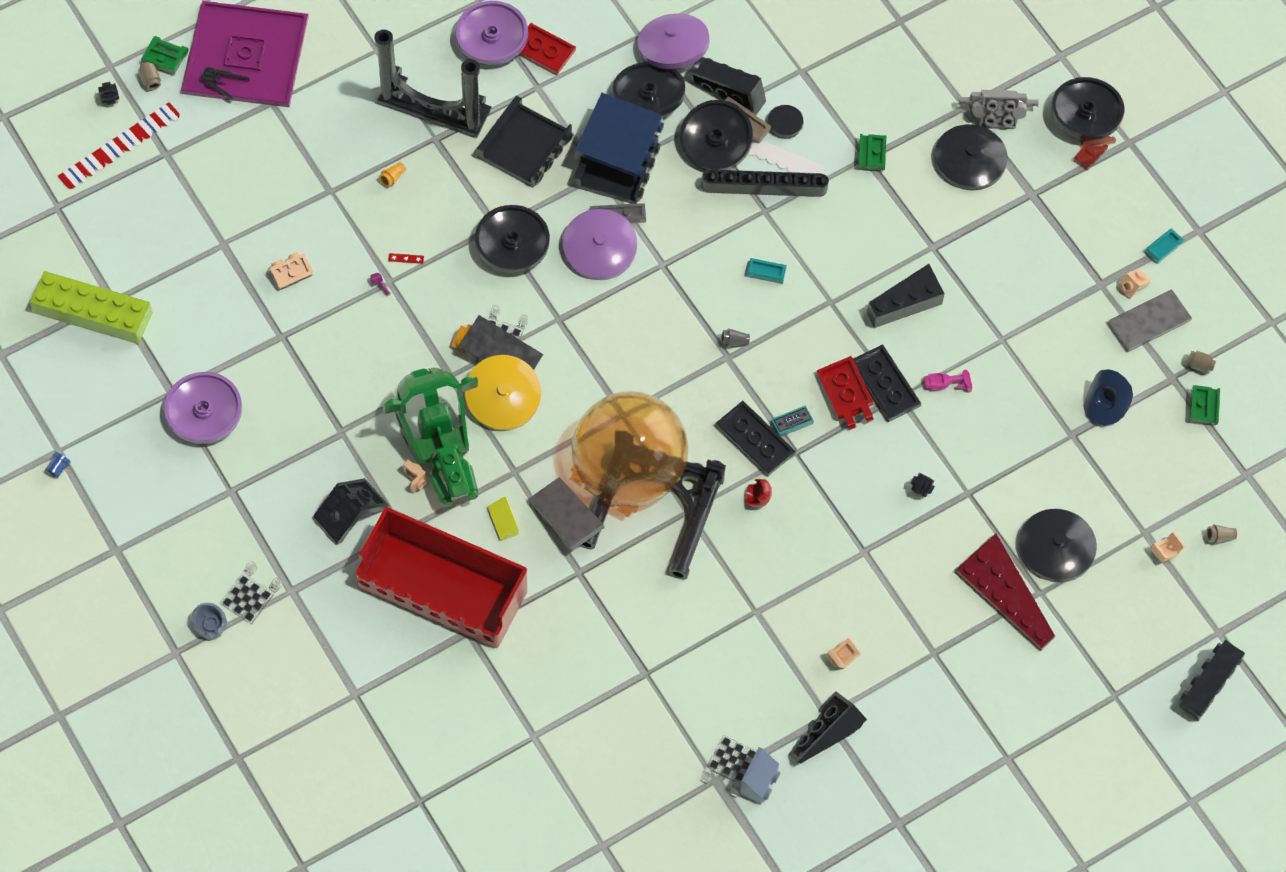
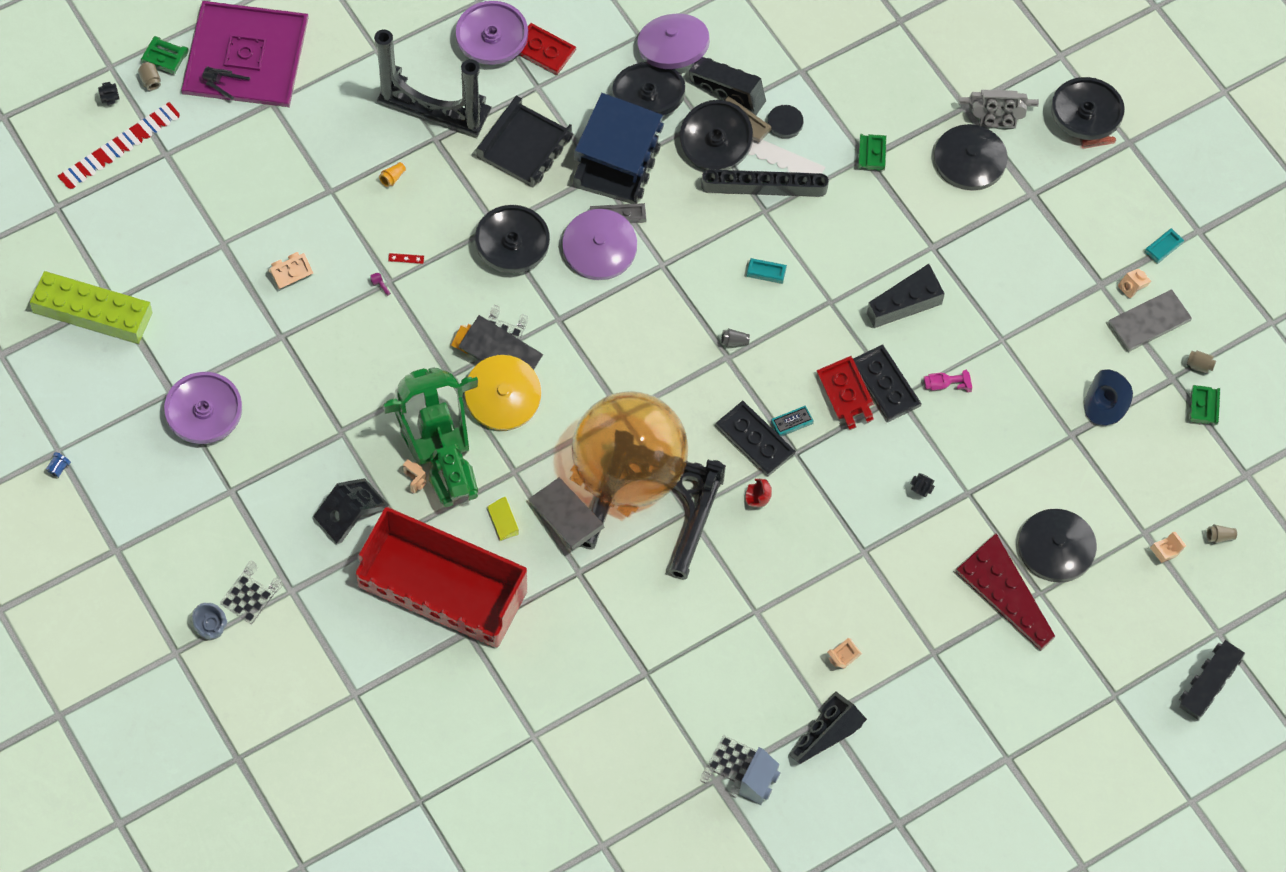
clear red tile [1073,144,1108,171] -> none

